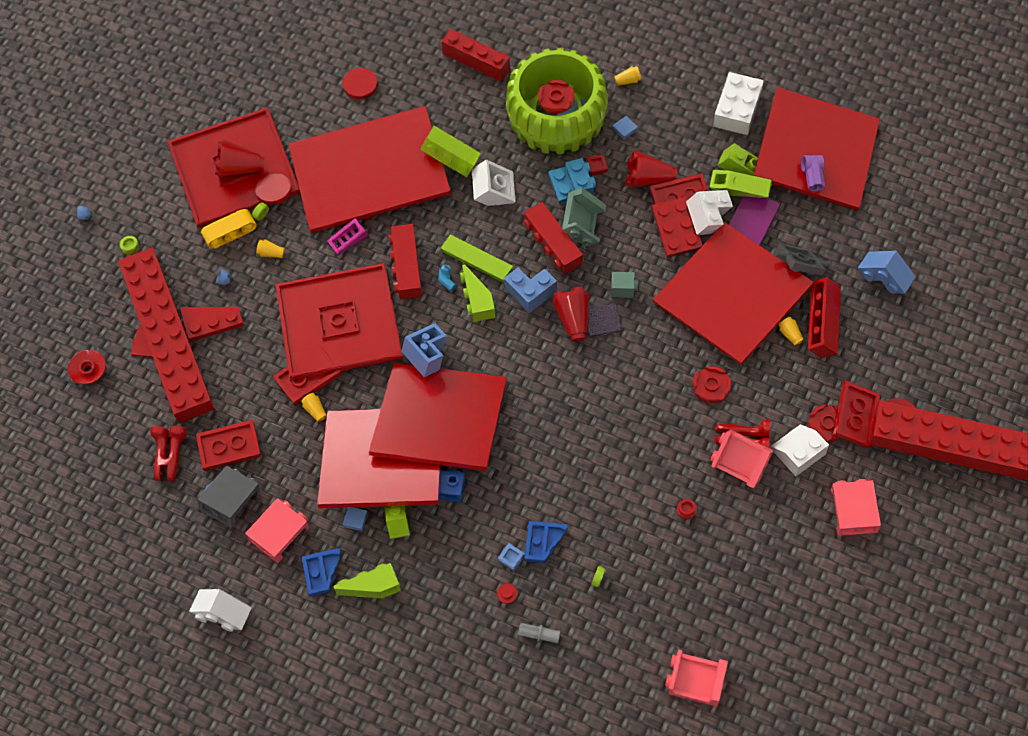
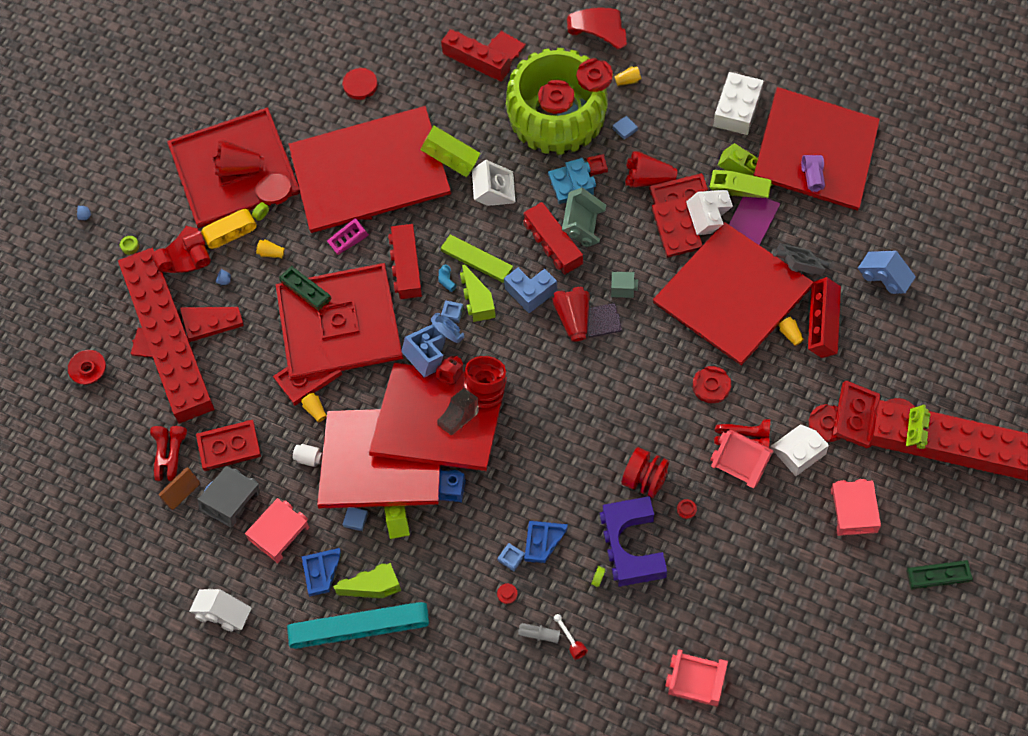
none -> red panel [152,226,211,273]
none -> dark orange slope [159,467,200,510]
none -> dark green tile [278,266,331,311]
none -> teal beam [287,602,430,648]
none -> white brick [293,444,323,467]
none -> medium blue tile [431,313,464,343]
none -> red rock [436,356,463,384]
none -> clear smoke arch [437,388,479,435]
none -> medium blue tile [440,300,464,323]
none -> red wheel [463,356,506,408]
none -> red piece [488,31,526,64]
none -> hinge [554,614,588,660]
none -> red panel [567,8,627,50]
none -> red tile [577,58,613,92]
none -> dark purple arch [599,496,667,587]
none -> red wheel [621,447,670,498]
none -> lime hinge [906,405,930,449]
none -> dark green tile [906,560,973,589]

